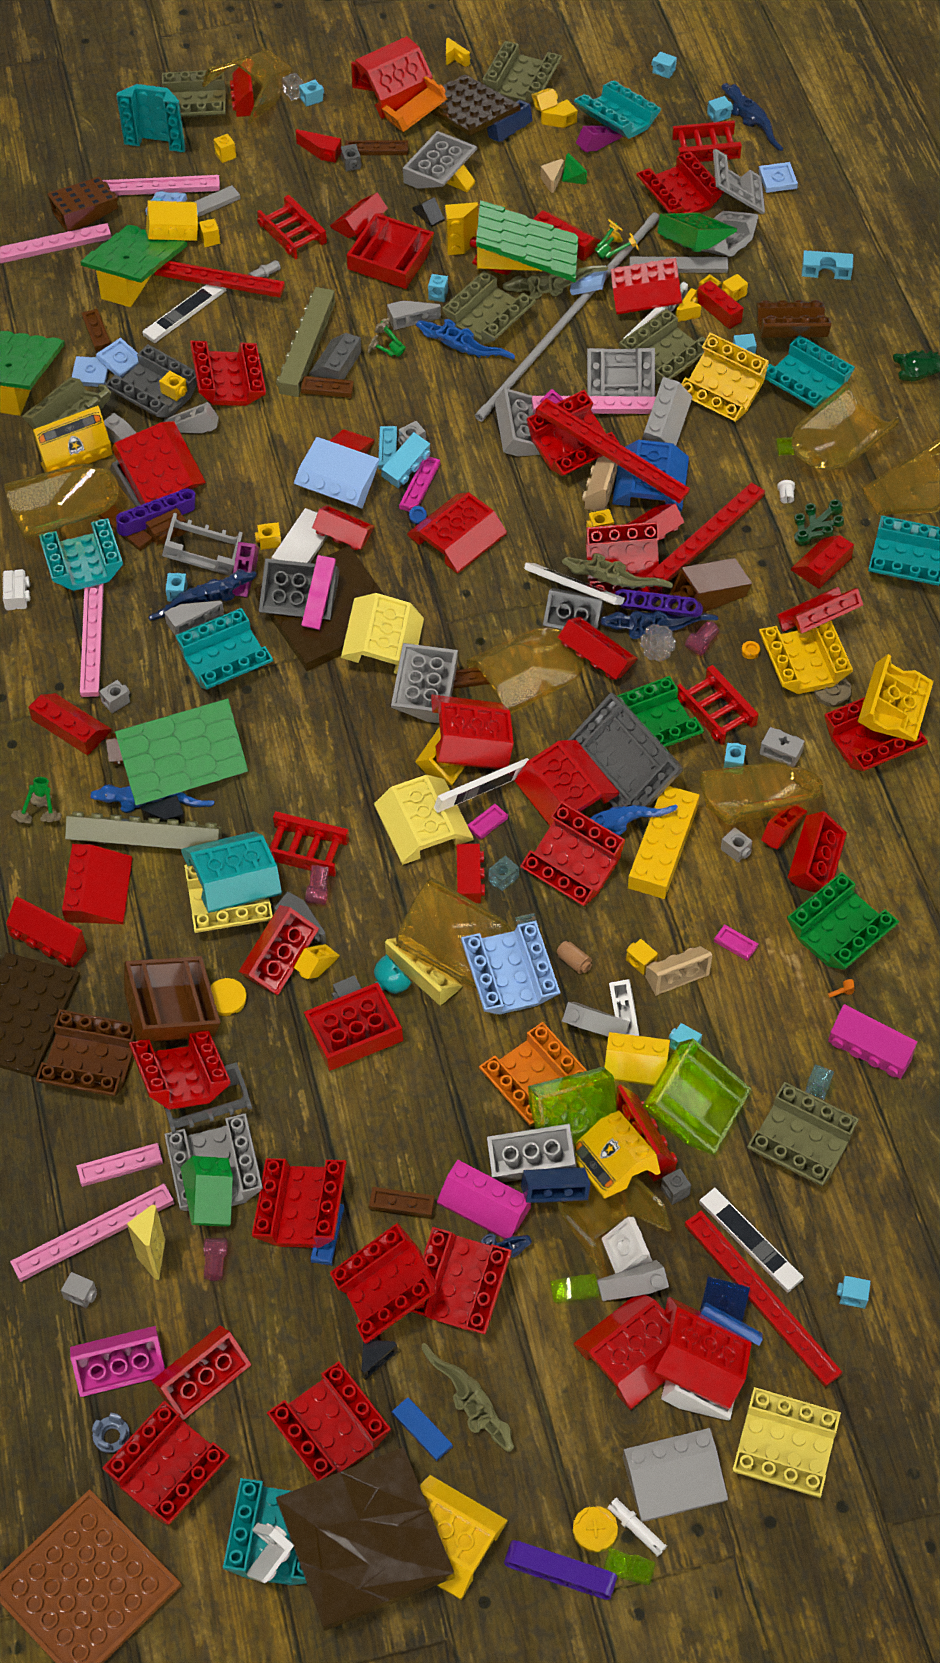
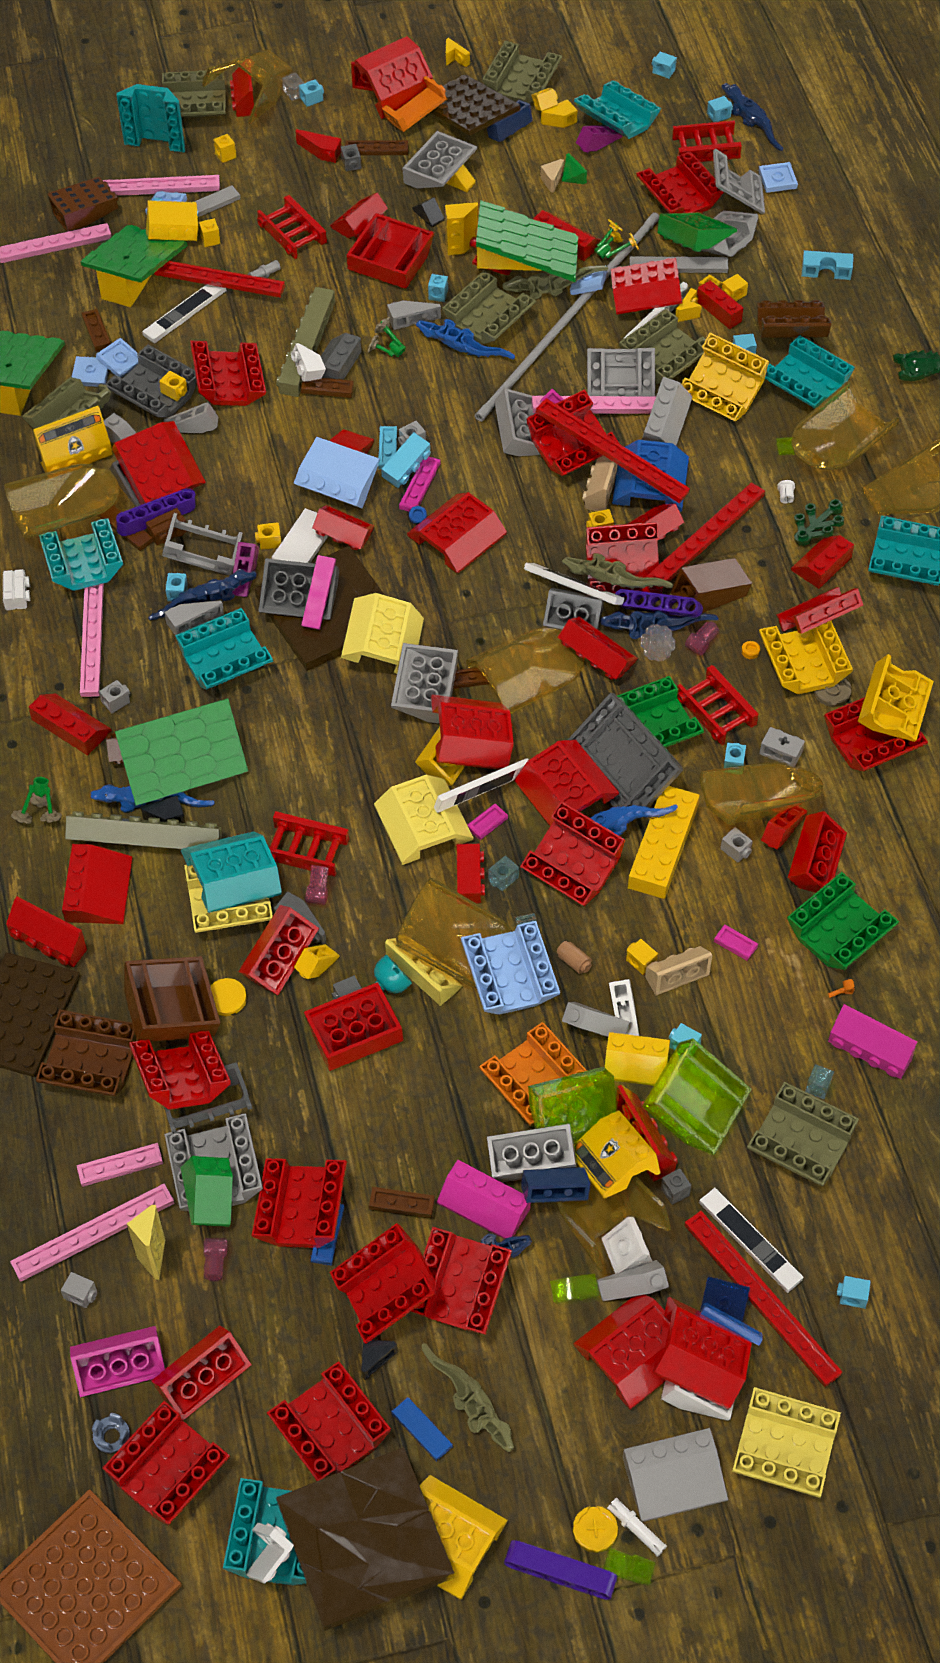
none -> white slope [291,343,326,381]

